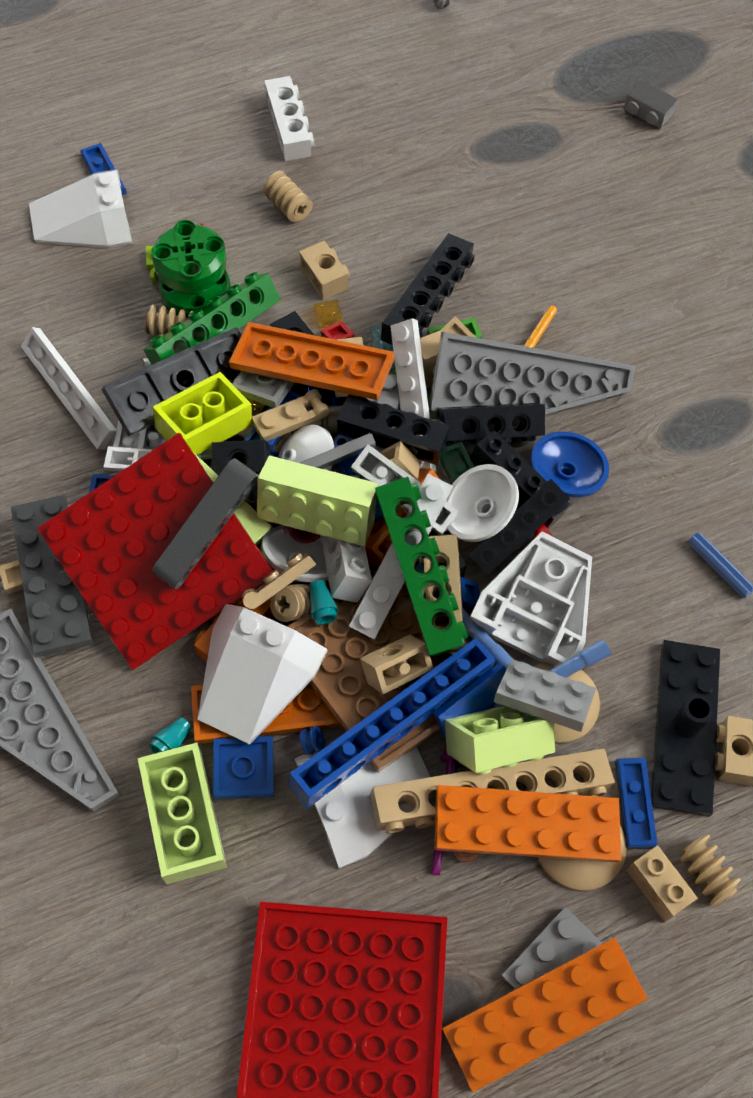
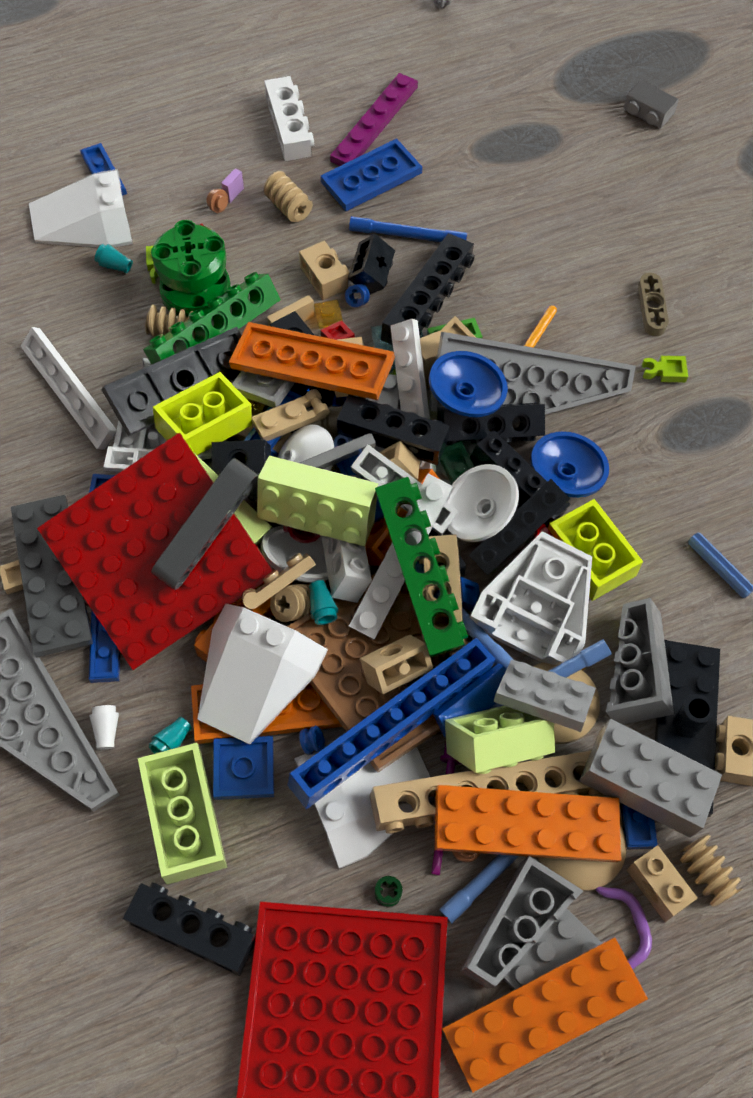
none -> blue tile [89,609,120,683]
none -> white cone [89,705,119,750]
none -> teal cone [94,244,133,273]
none -> black brick [123,882,256,976]
none -> nougat plate [207,189,228,213]
none -> lavender tile [221,169,244,203]
none -> tan tile [267,295,314,326]
none -> blue plate [321,138,422,211]
none -> magenta plate [330,73,418,166]
none -> blue bush [345,284,370,308]
none -> black brick [348,234,395,295]
none -> blue piece [349,216,467,242]
none -> dark green bush [374,876,403,907]
none -> blue dish [429,351,508,417]
none -> medium blue piece [439,855,519,924]
none -> light grey wedge [460,856,583,989]
none -> neon yellow brick [548,499,643,601]
none -> light grey brick [579,719,722,838]
none -> medium lavender animal [596,887,652,970]
none -> light grey wedge [606,598,674,725]
none -> dark tan beam [638,273,669,336]
none -> lime plate [642,356,688,383]

